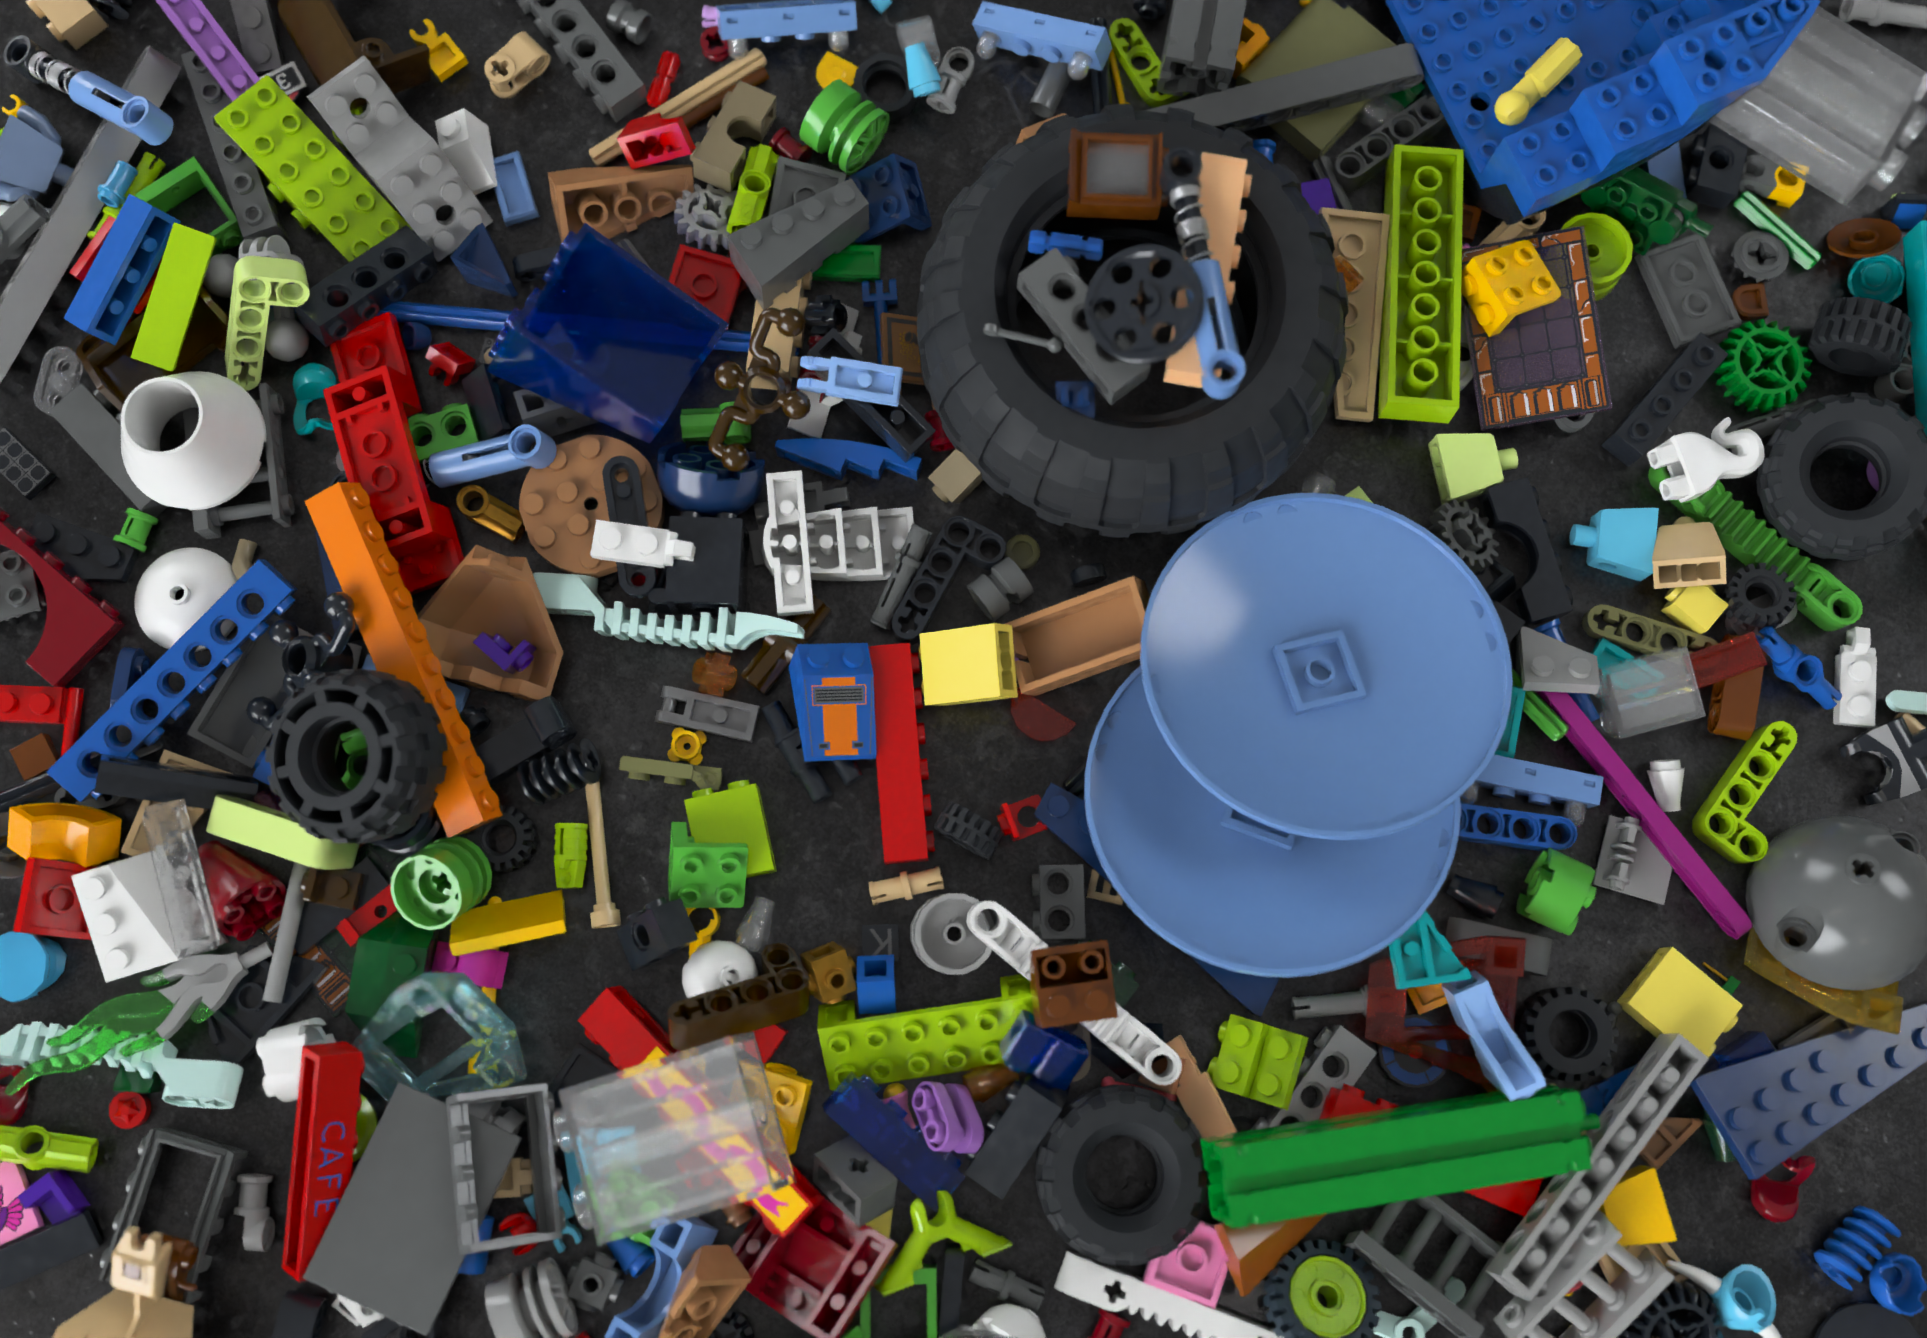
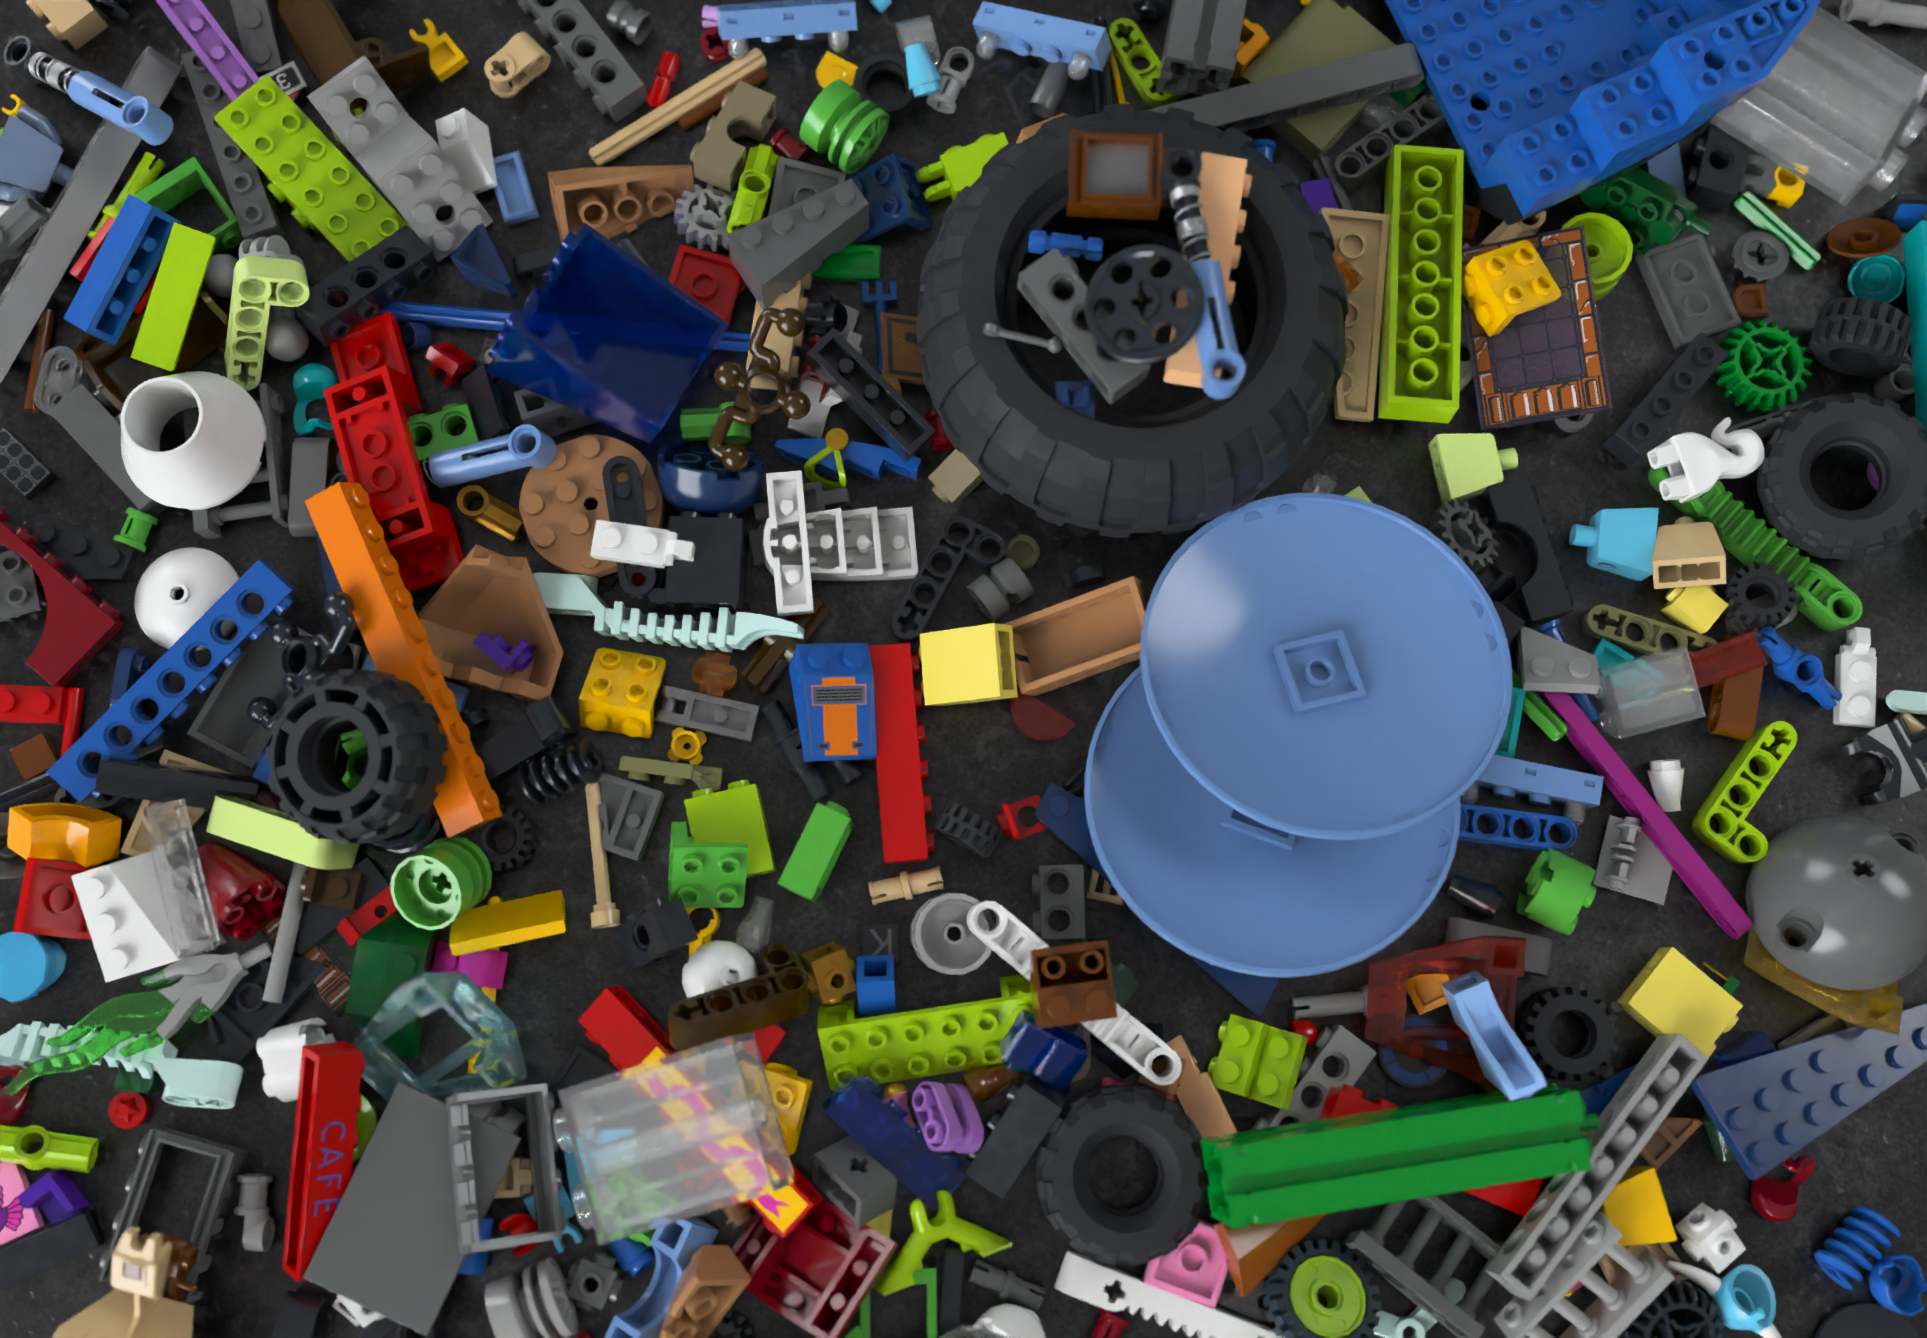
dark azure pin [97,160,138,208] -> none
dark tan arm [232,539,257,581] -> none
lime hinge [554,823,588,889] -> none
red arch [617,112,696,170] -> none
light blue hinge [797,356,903,406] -> none
dark grey pin [870,523,933,630] -> none
teal wing [1389,910,1472,989] -> none
light yellow piece [1494,38,1583,126] -> none
none -> reddish brown piece [24,308,55,412]
none -> dark grey beam [288,437,338,537]
none -> yellow bracket [579,647,666,739]
none -> dark grey wing [597,772,665,862]
none -> bright green window [778,801,854,903]
none -> lime piece [804,428,849,490]
none -> lime hinge [915,132,1009,202]
none -> red hinge [1288,1019,1318,1048]
none -> white brick [1675,1202,1746,1274]

